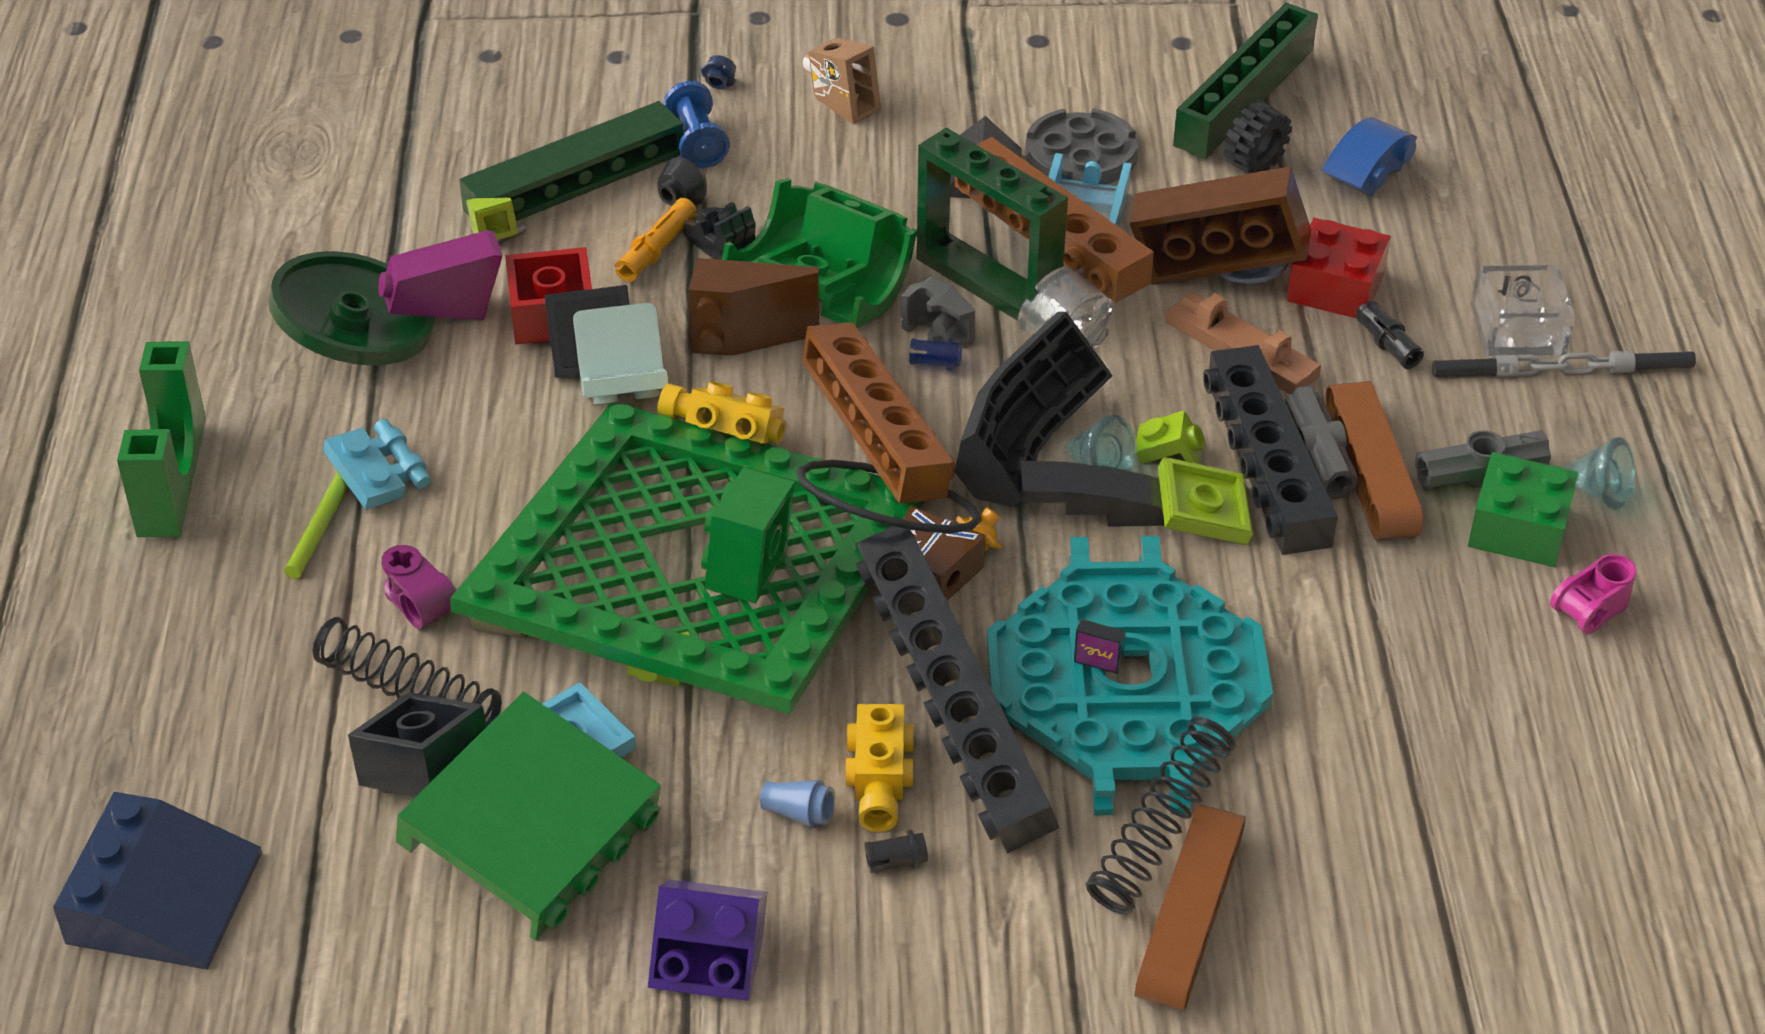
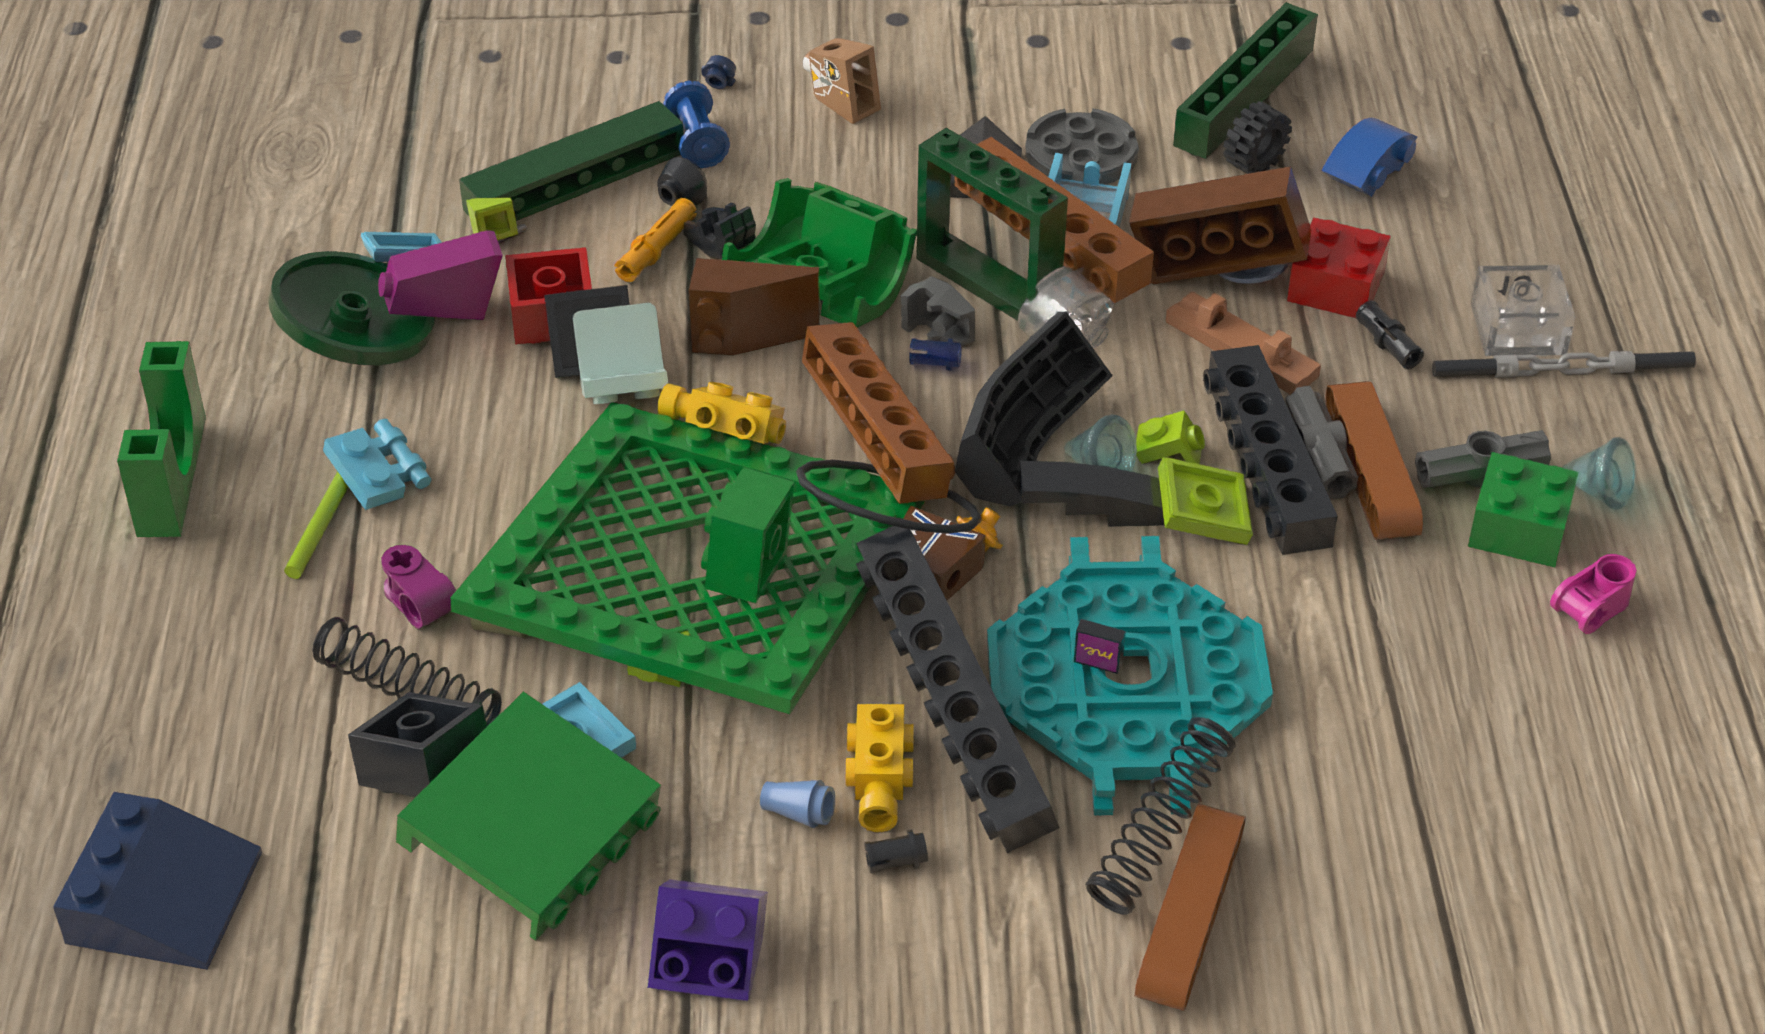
none -> medium azure tile [361,232,442,262]

